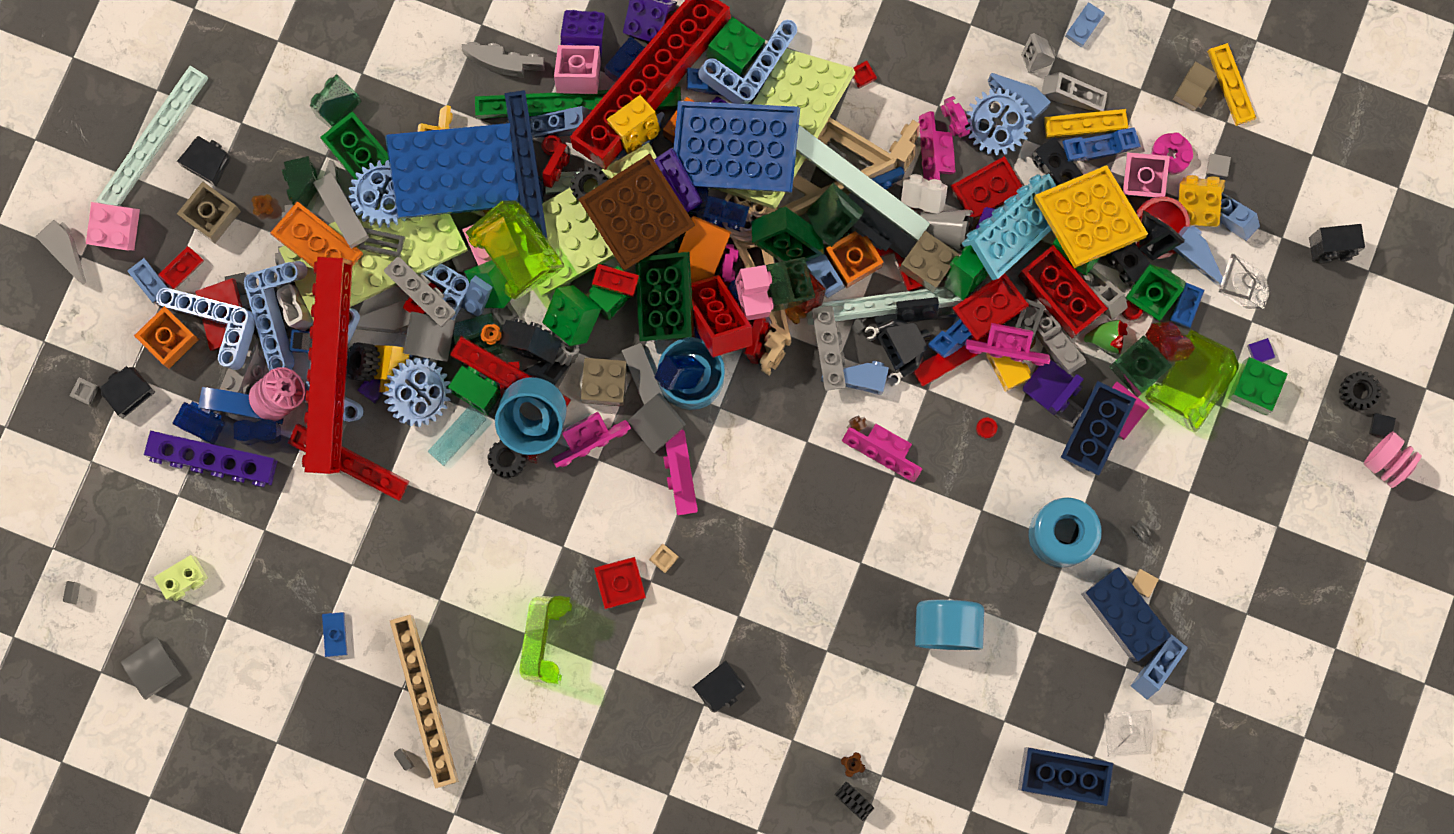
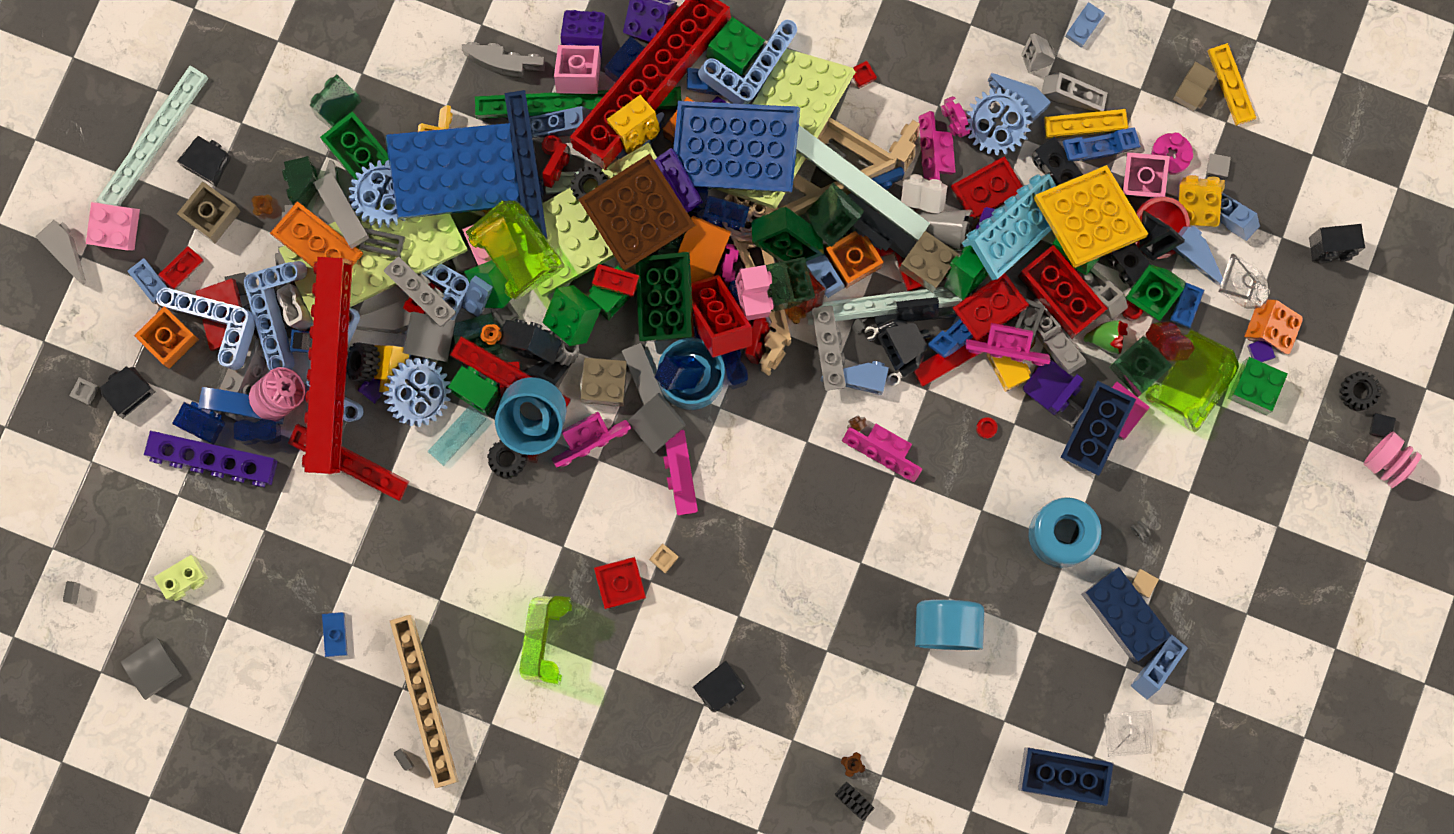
none -> clear blue brick [721,349,748,390]
none -> orange bracket [1244,299,1303,354]

